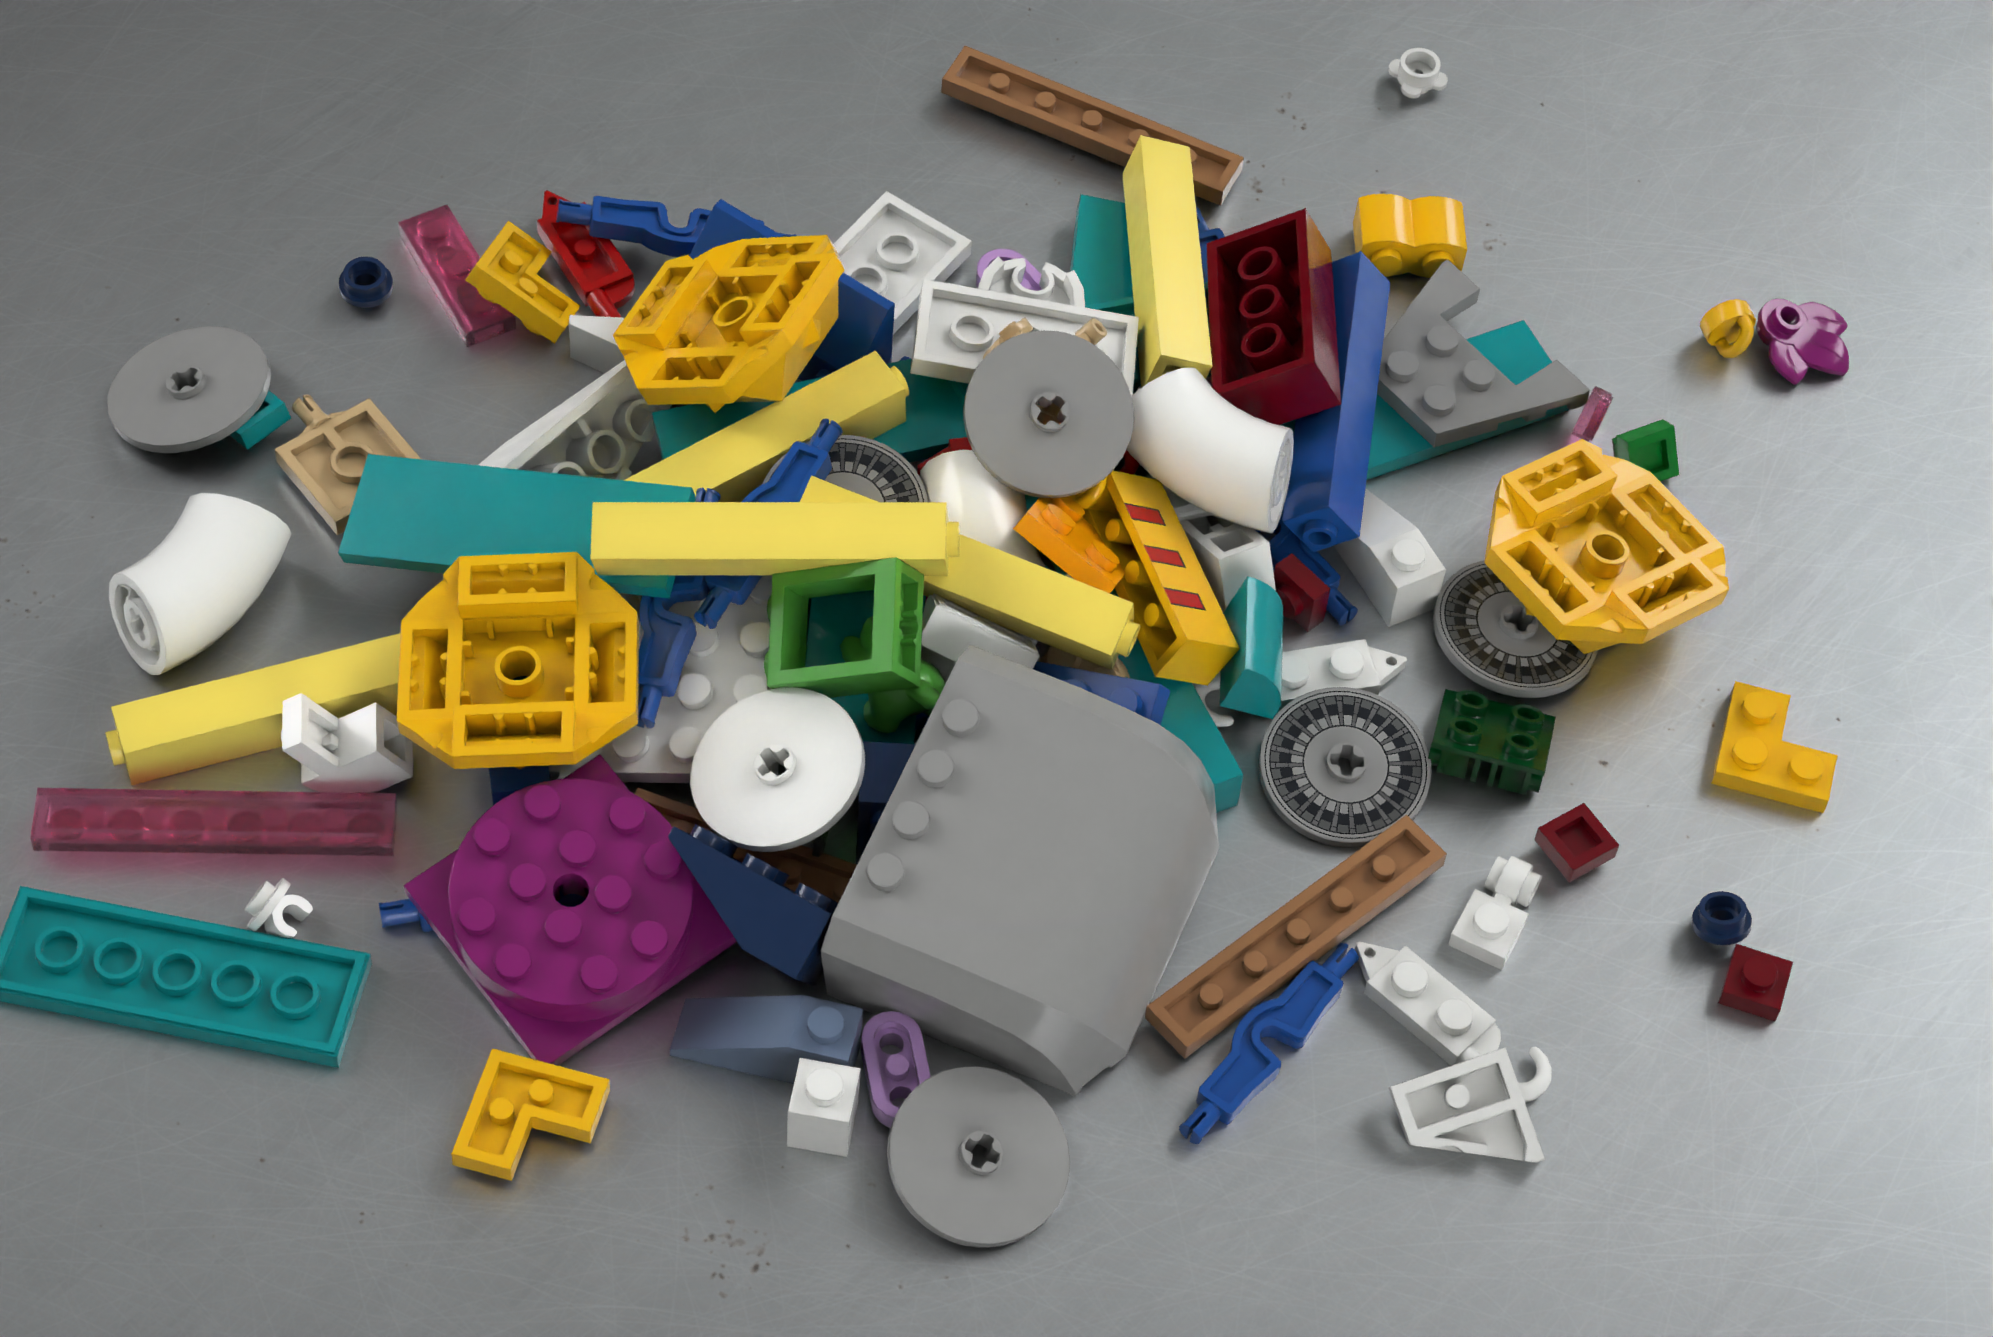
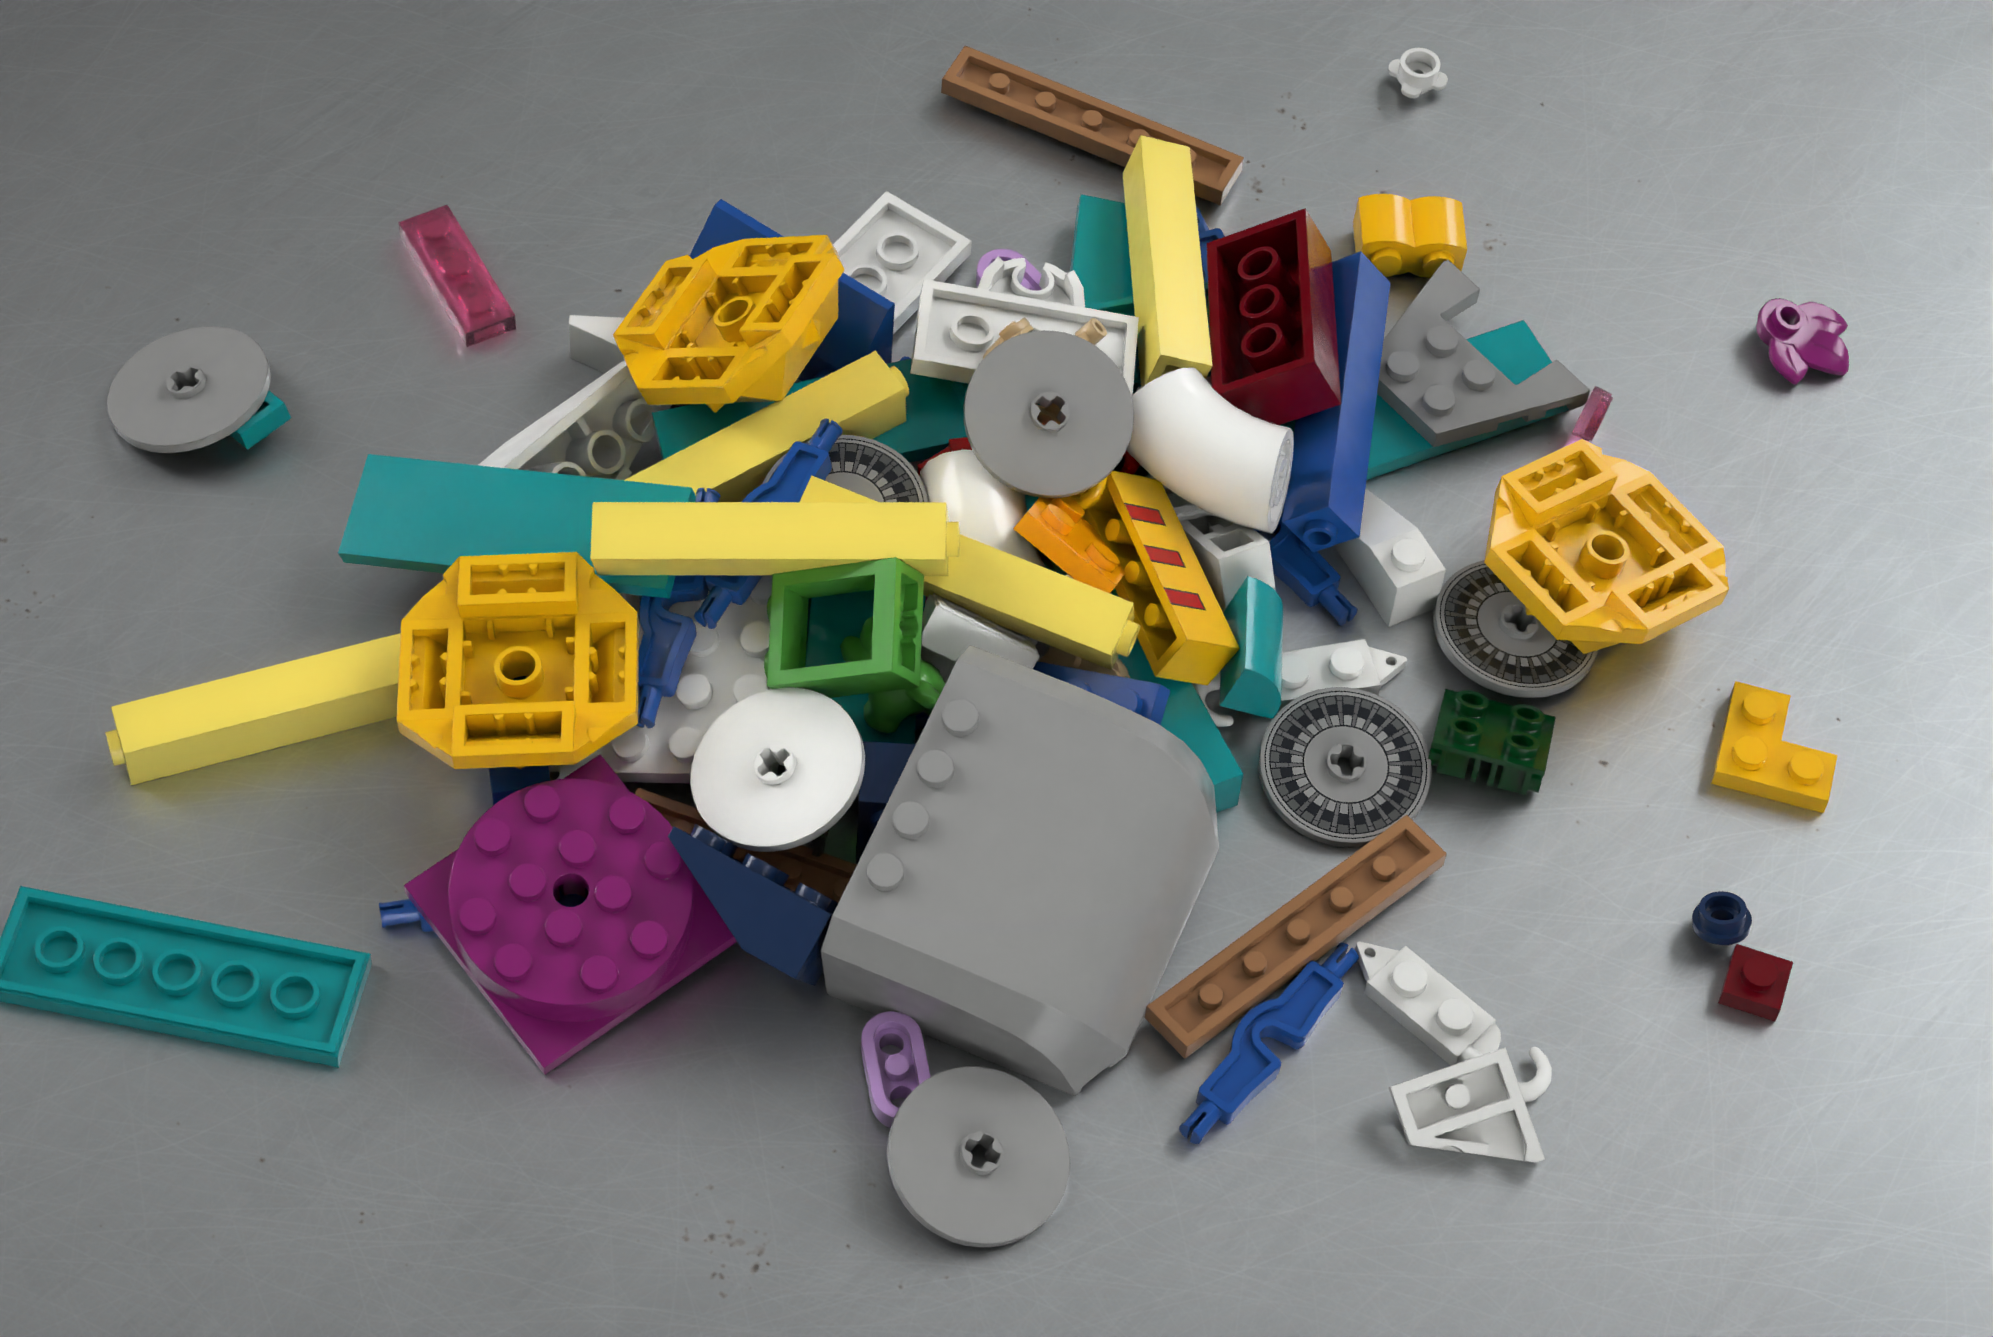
clear pink plate [30,788,397,856] -> none
white brick [109,493,292,675] -> none
white plate [244,878,313,938] -> none
tan plate [275,394,422,535] -> none
white brick [281,693,413,795] -> none
dark blue plate [339,257,393,308] -> none
yellow plate [451,1048,610,1181] -> none
yellow plate [465,220,580,344] -> none
red plate [537,190,635,318] -> none
blue piece [556,196,797,257] -> none
sand blue slope [670,995,863,1084] -> none
white brick [787,1058,861,1157] -> none
dark red plate [1274,553,1330,633] -> none
white plate [1448,856,1542,970] -> none
dark red plate [1534,803,1619,883] -> none
green tile [1612,419,1679,482] -> none
yellow tile [1700,299,1756,358] -> none

